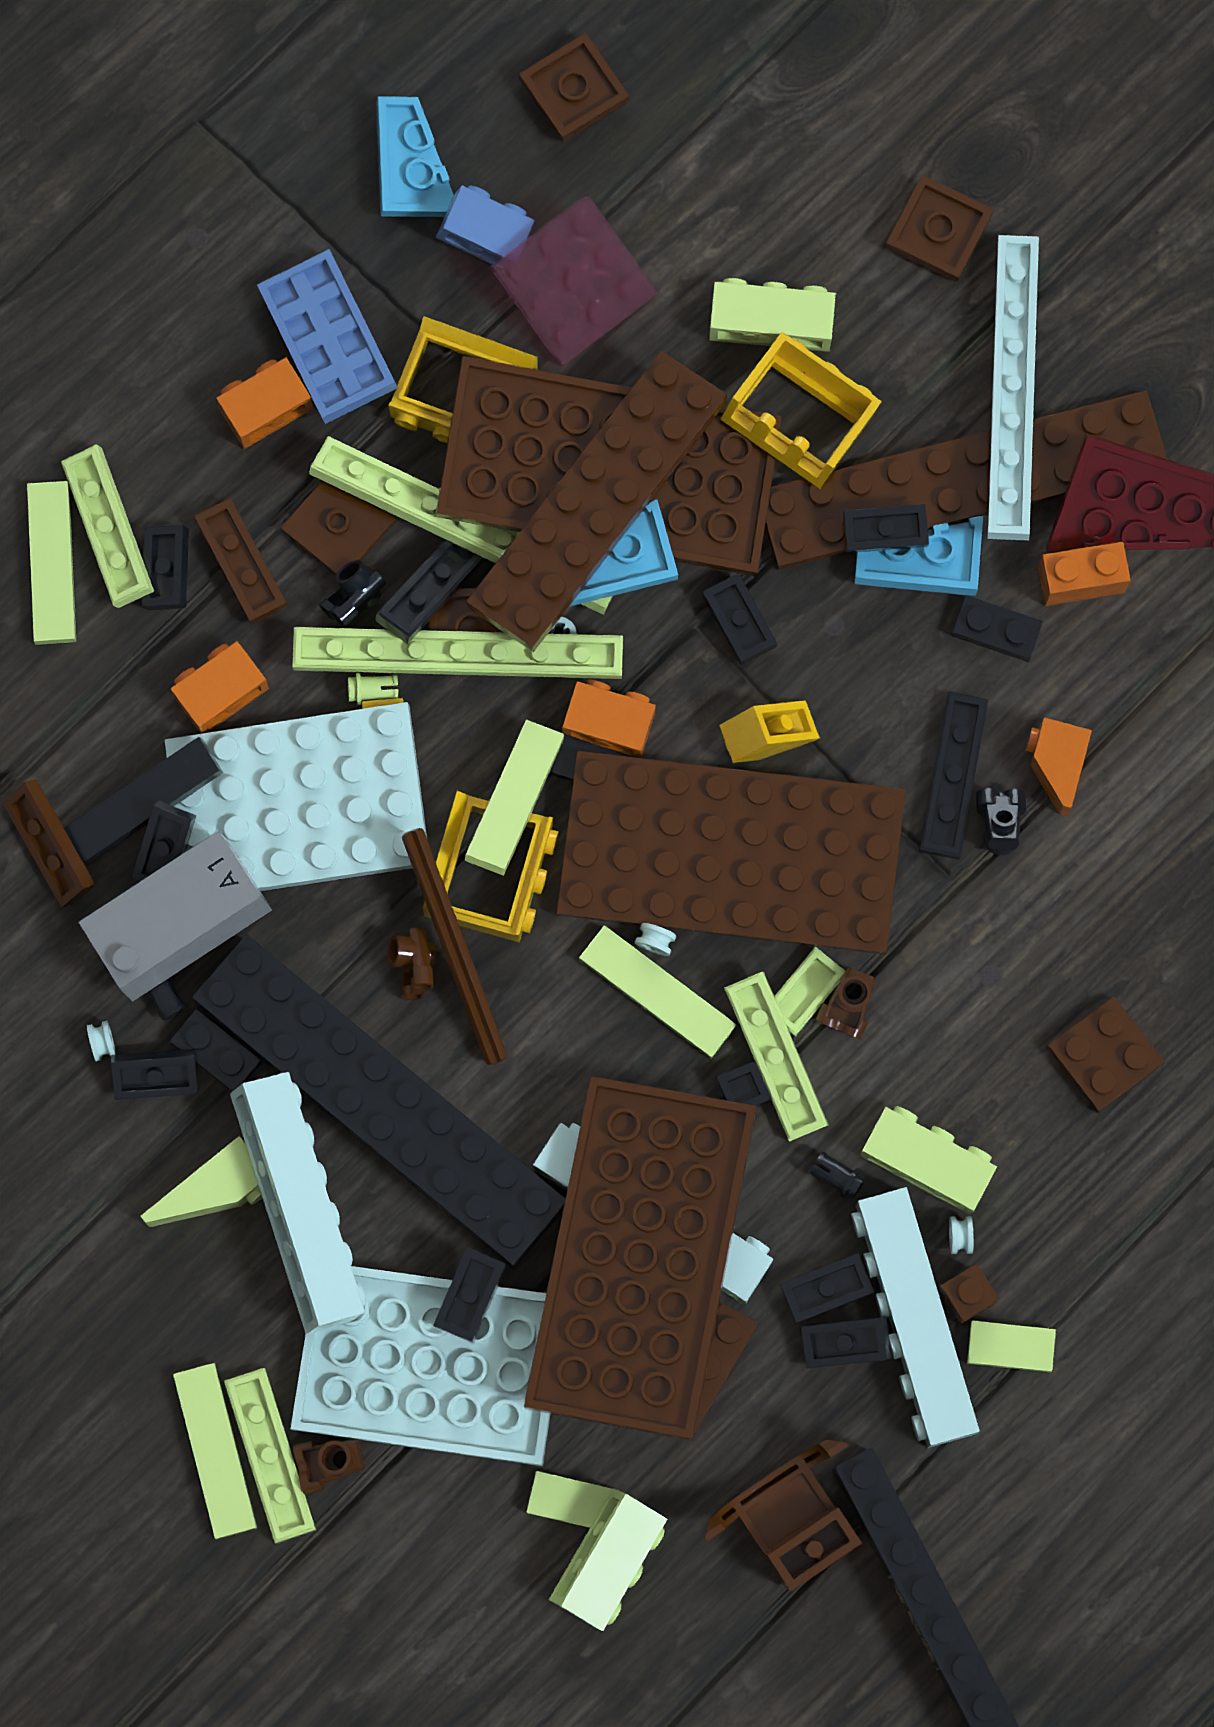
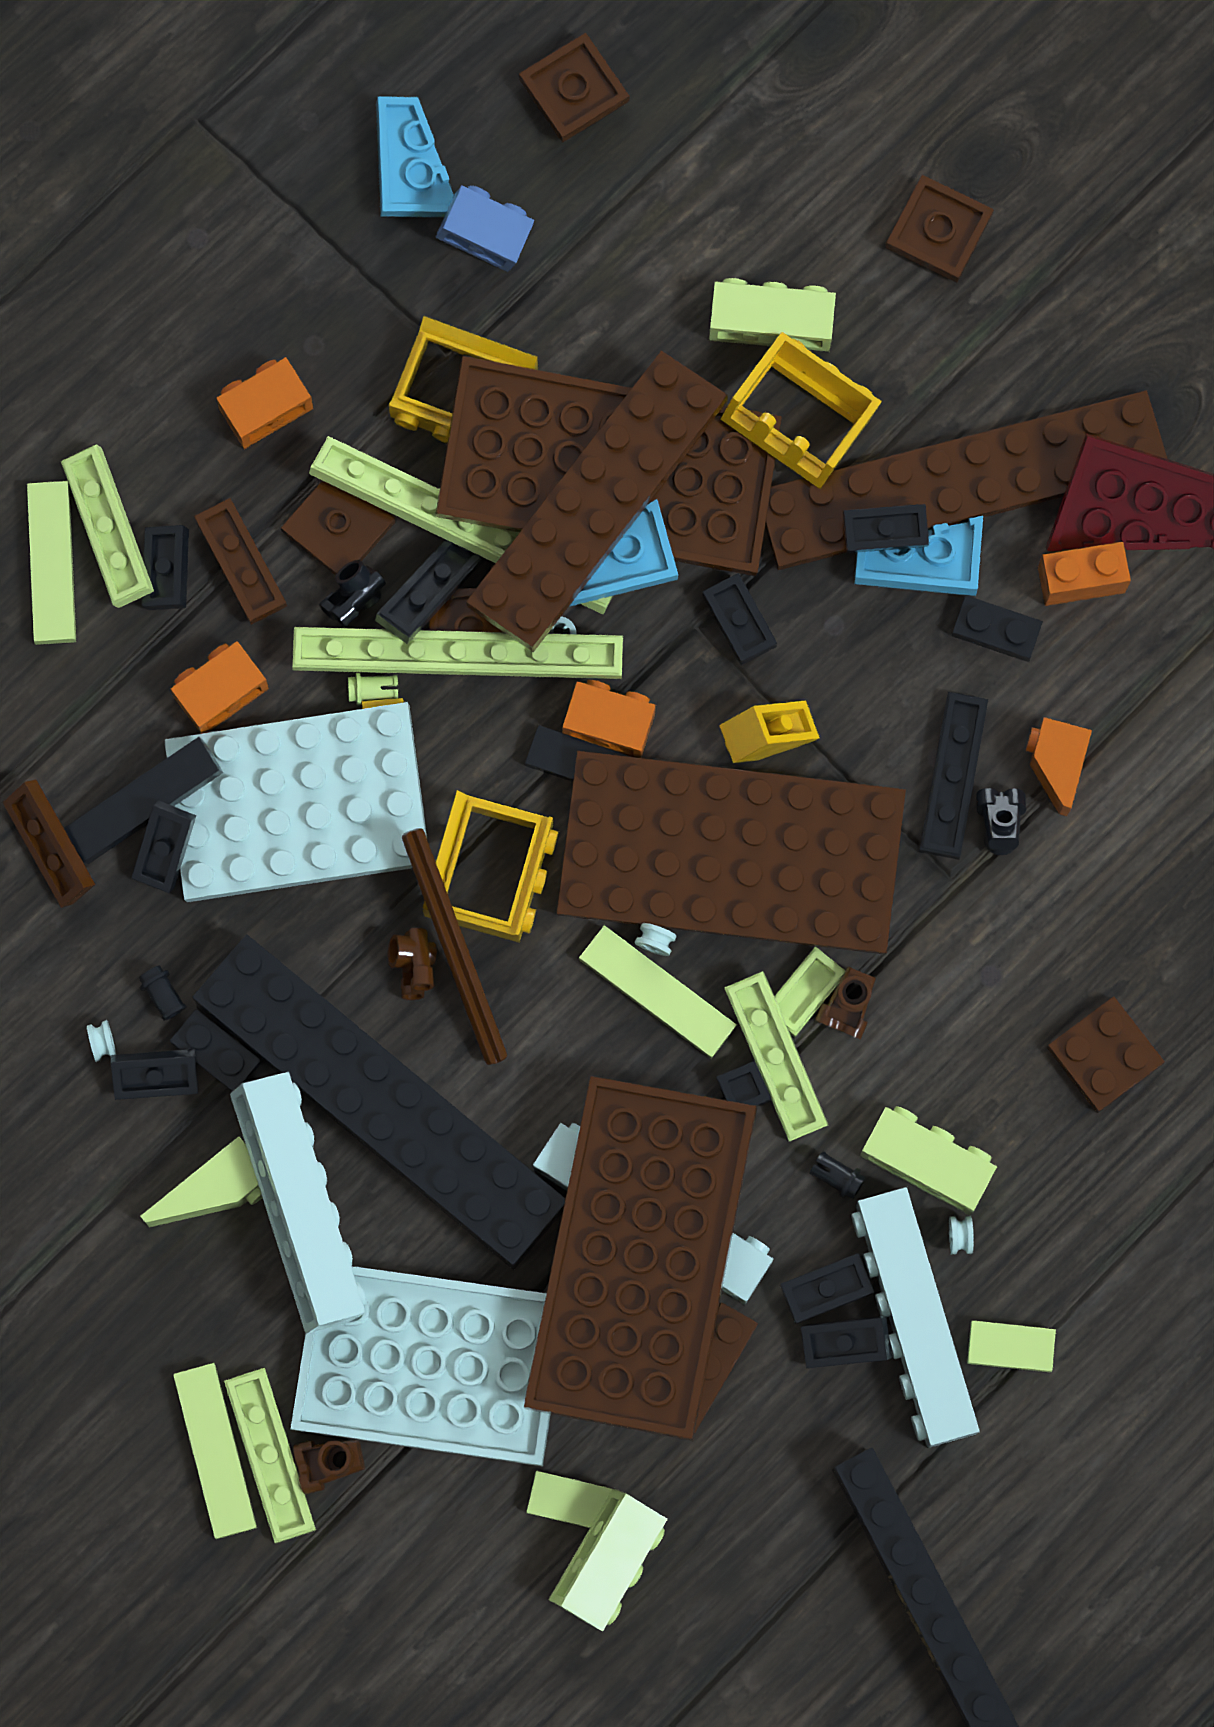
light grey brick [79,831,272,1002] -> none
medium blue plate [257,249,398,424] -> none
black plate [433,1248,507,1343] -> none
yellowish green tile [465,720,564,876] -> none
clear pink plate [490,195,658,366] -> none
reddish brown piece [705,1439,862,1591] -> none
reddish brown brick [938,1263,999,1326] -> none
light aqua plate [987,235,1039,541] -> none

